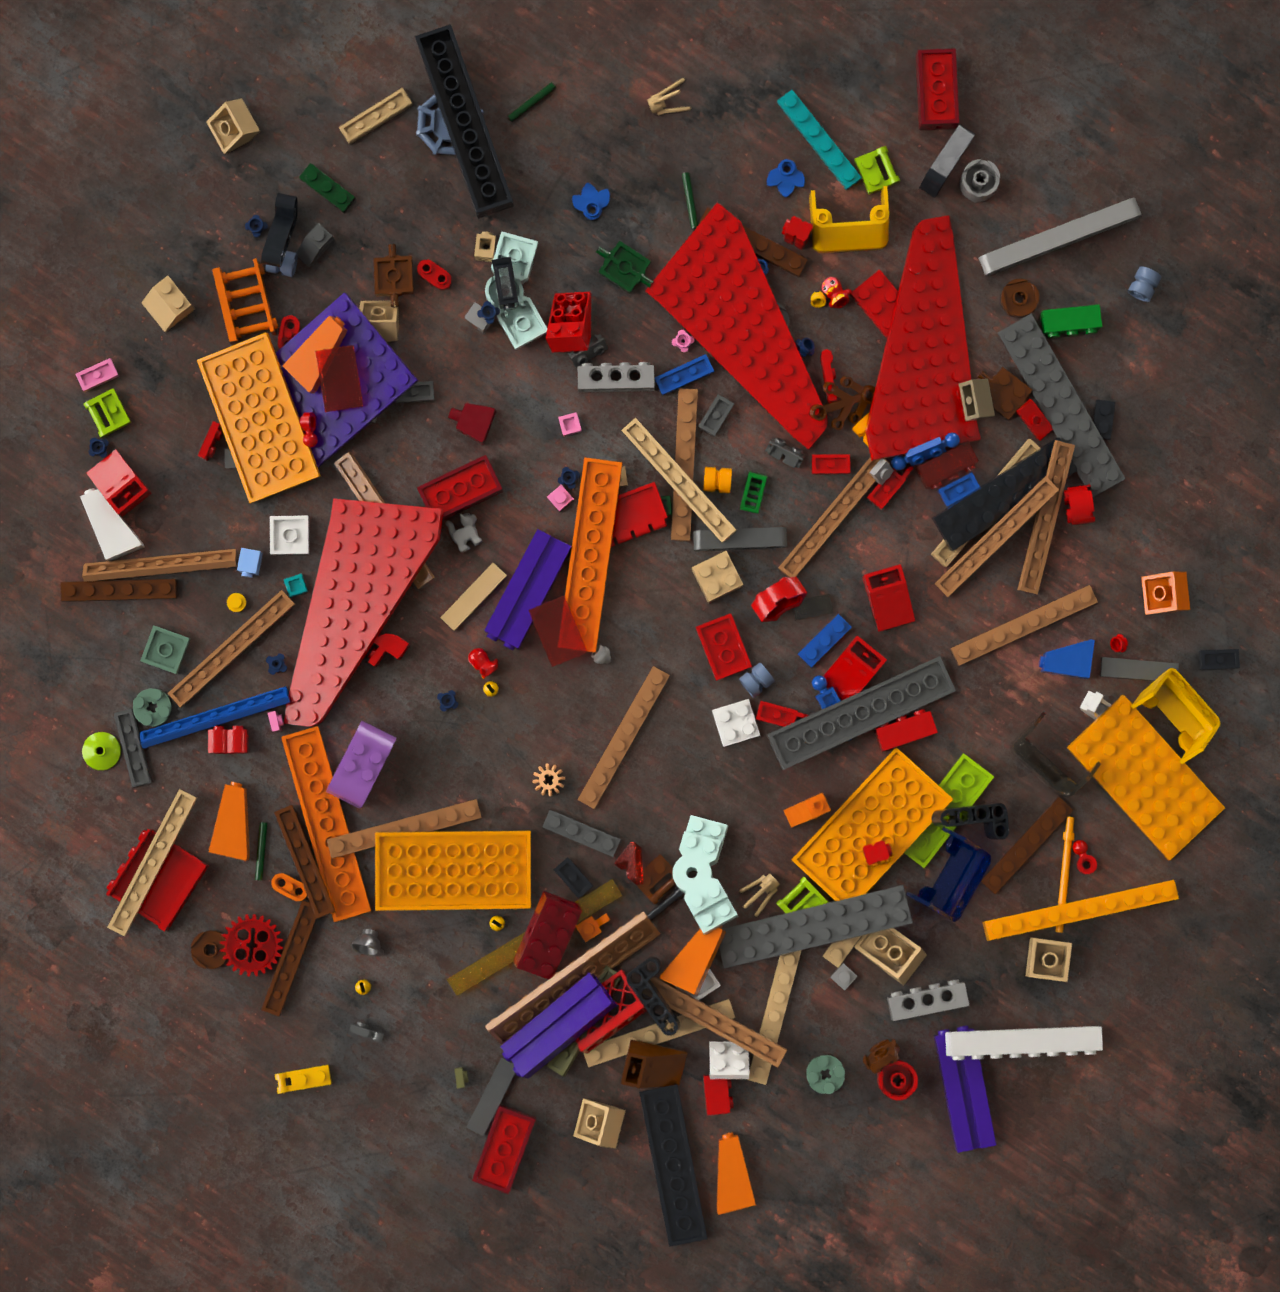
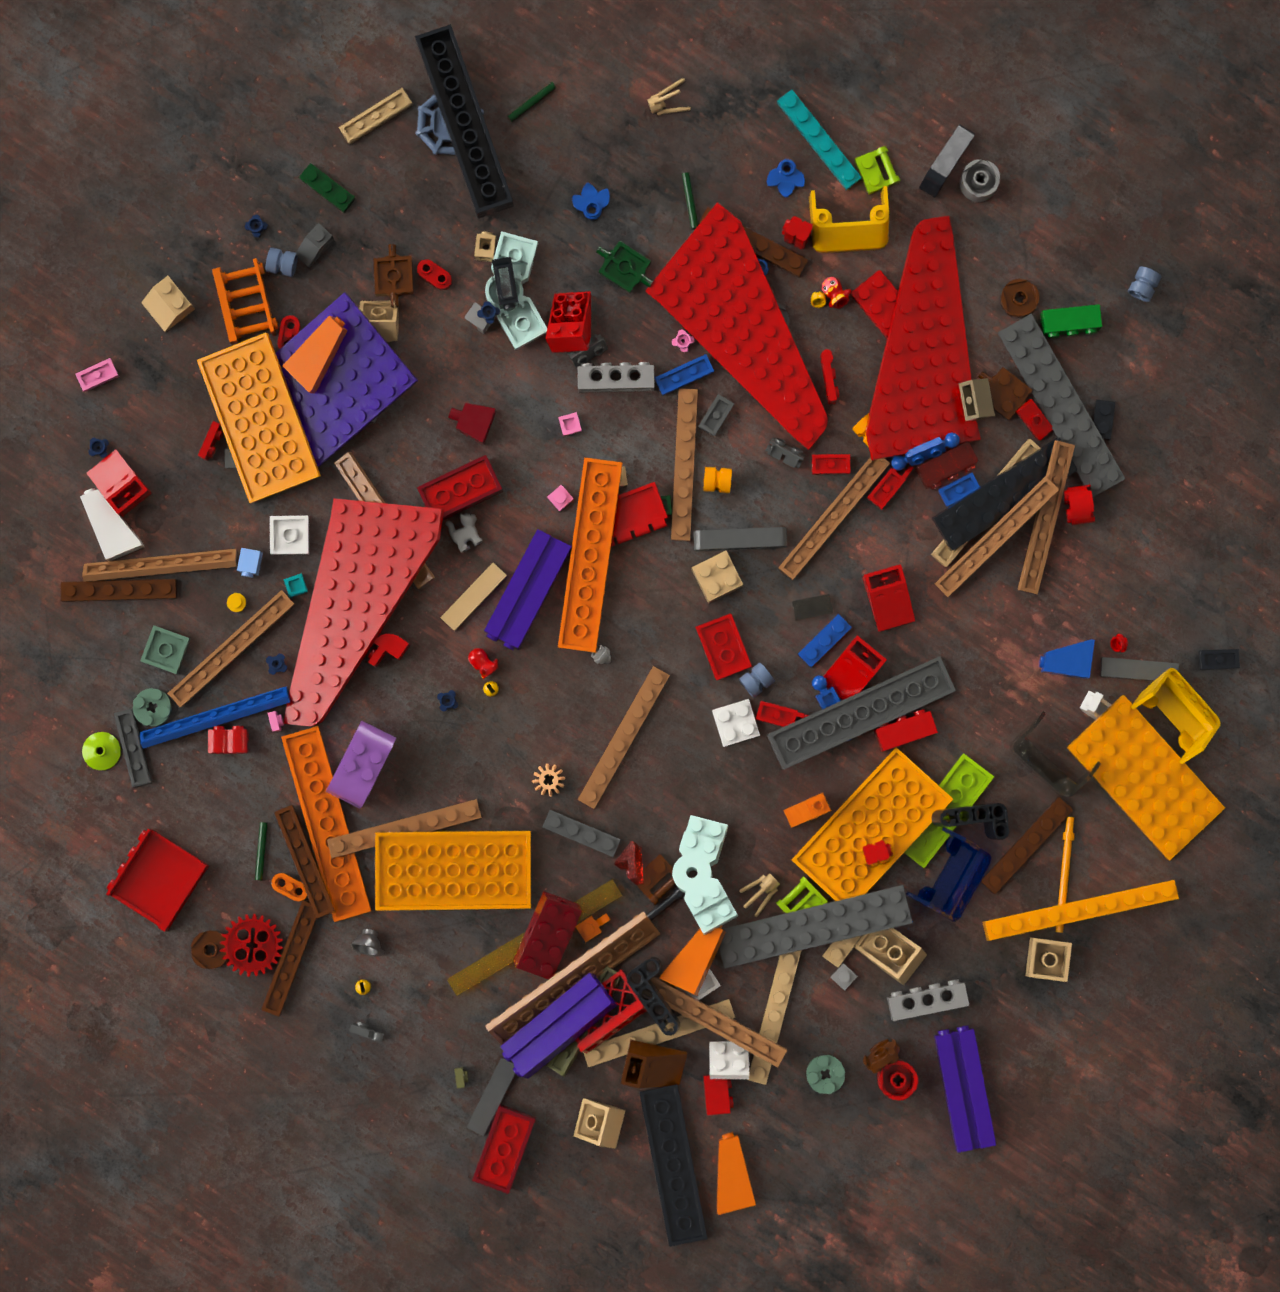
lime plate [84,388,131,438] -> none
tan plate [107,789,197,936] -> none
tan slope [206,99,260,154] -> none
orange slope [209,782,250,861] -> none
black beam [261,193,298,267] -> none
yellow plate [275,1064,332,1094] -> none
red plate [300,412,318,448] -> none
clear red piece [315,345,363,412] -> none
dark grey plate [396,381,435,403] -> none
yellow hinge [489,916,505,931] -> none
clear red piece [528,596,587,667] -> none
black plate [554,857,593,899] -> none
dark blue plate [558,467,580,489] -> none
tan plate [622,418,737,543] -> none
green slope [740,471,767,514] -> none
red brick [751,576,808,622] -> none
dark blue plate [795,338,815,357] -> none
reddish brown plant [810,376,875,430] -> none
light grey plate [869,458,894,485] -> none
red brick [916,48,959,130] -> none
white brick [945,1026,1103,1060] -> none
medium nougat plate [951,585,1098,666] -> none
light grey beam [978,198,1142,276] -> none
red plate [1072,840,1097,875] -> none
orange slope [1141,572,1190,615] -> none

